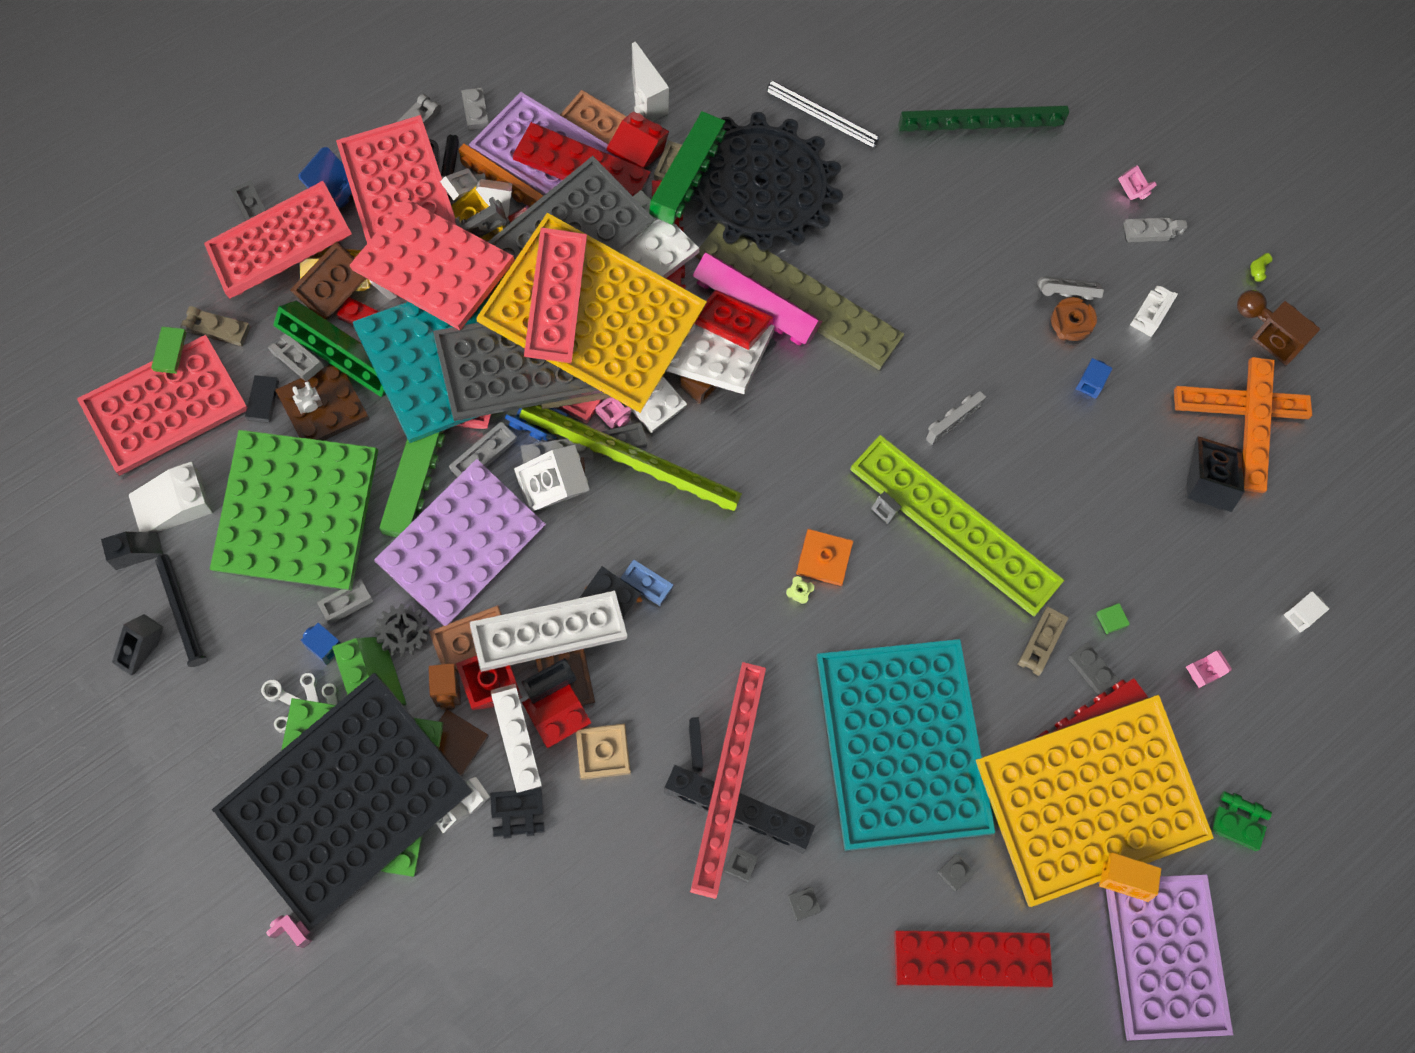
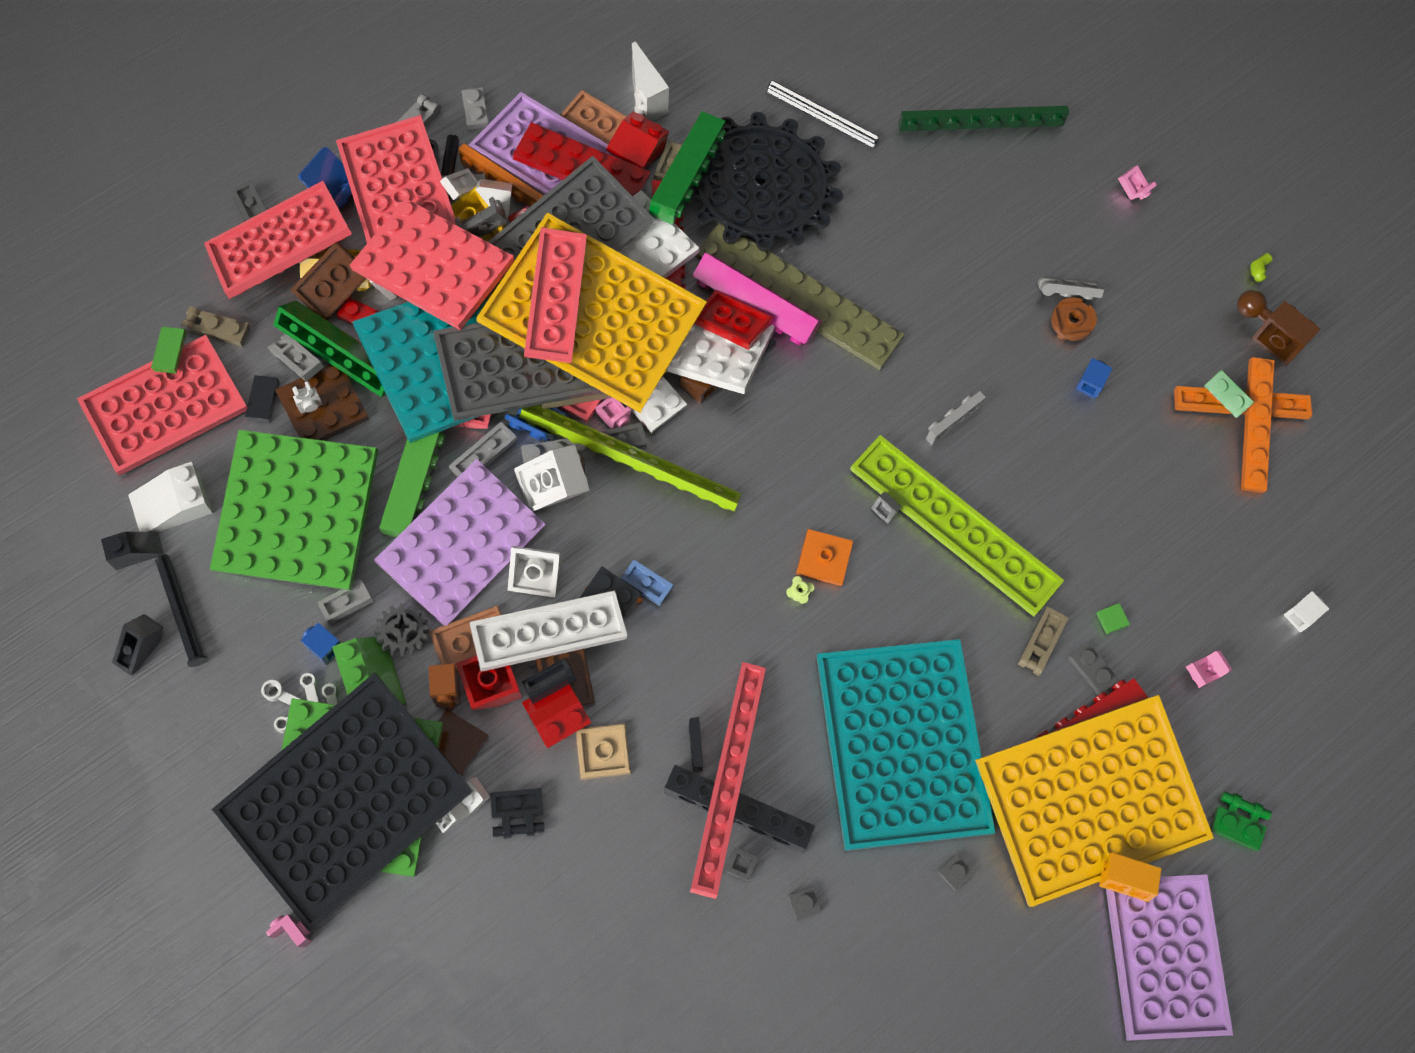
white brick [491,684,542,793] -> none
red plate [894,931,1053,988] -> none
light grey hinge [1123,218,1187,242] -> none
white hinge [1130,286,1178,337] -> none
black slope [1187,436,1244,512] -> none
none -> white slope [508,546,562,598]
none -> plate [1204,370,1255,418]

